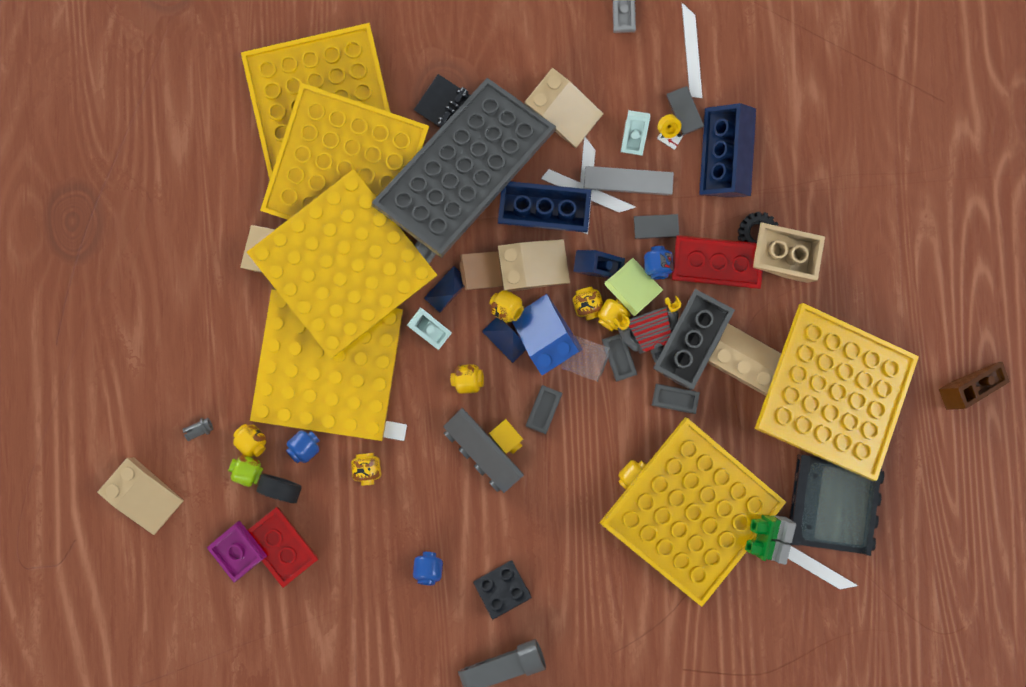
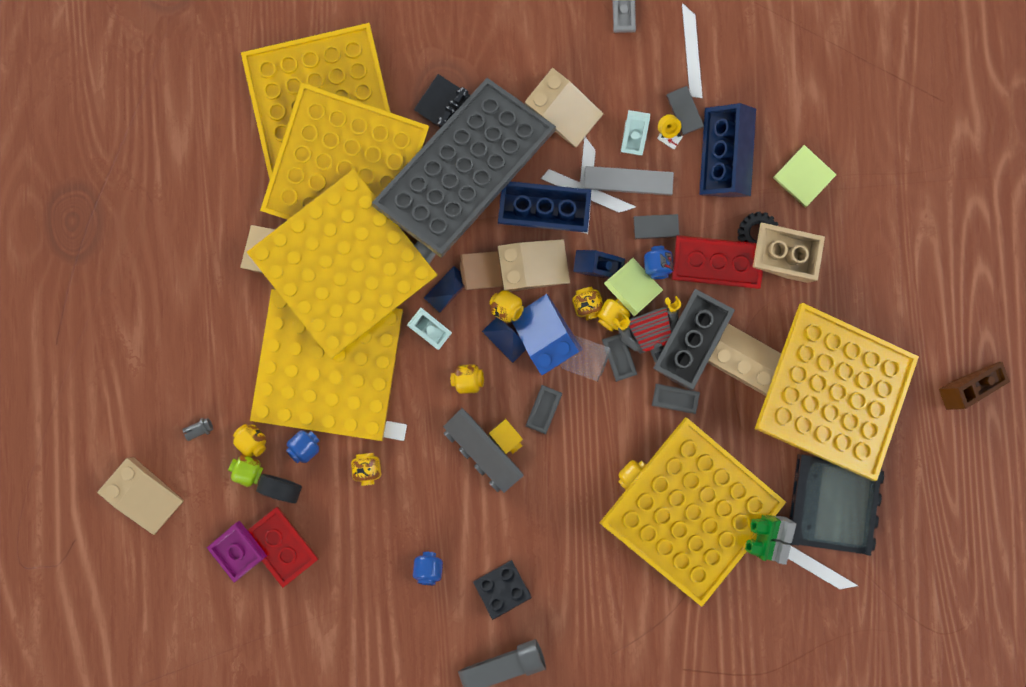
none -> yellowish green tile [773,145,836,208]

